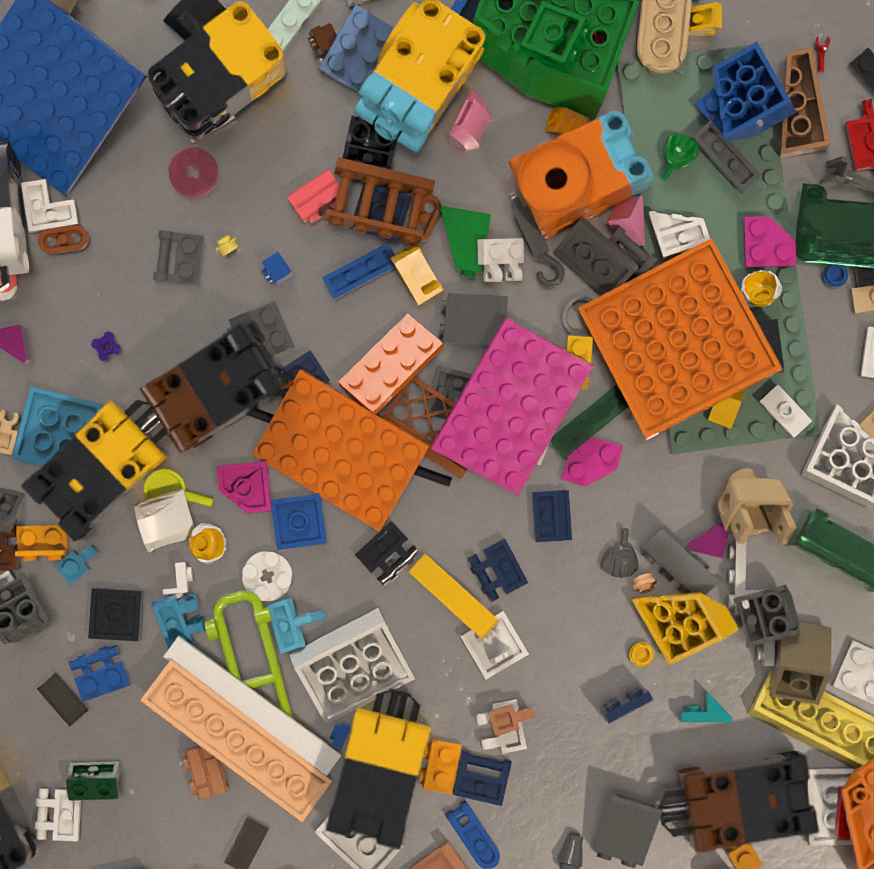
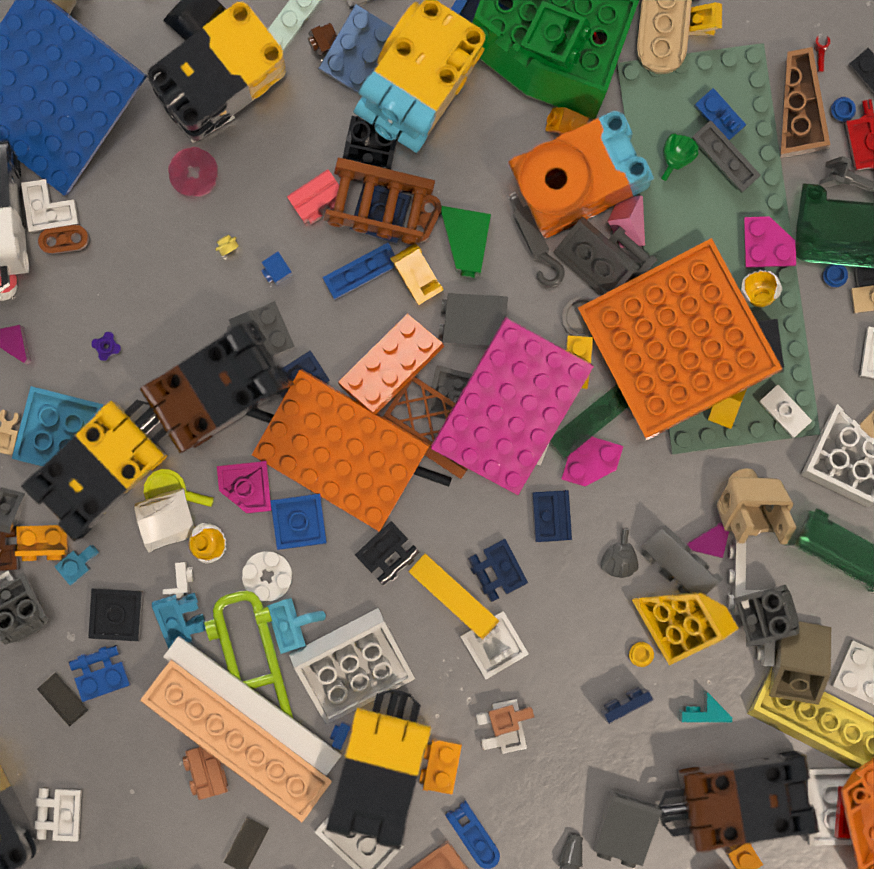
dark green bracket [66,761,120,801] -> none
dark grey plate [153,230,204,286] -> none
bright pink slope [449,89,493,152] -> none
dark blue plate [453,750,512,806] -> none
white plate [477,238,524,282] -> none
light nougat plate [633,573,657,594] -> none
white wing [648,211,710,259] -> none
blue wedge [713,42,797,142] -> none
none -> blue plate [831,97,856,122]

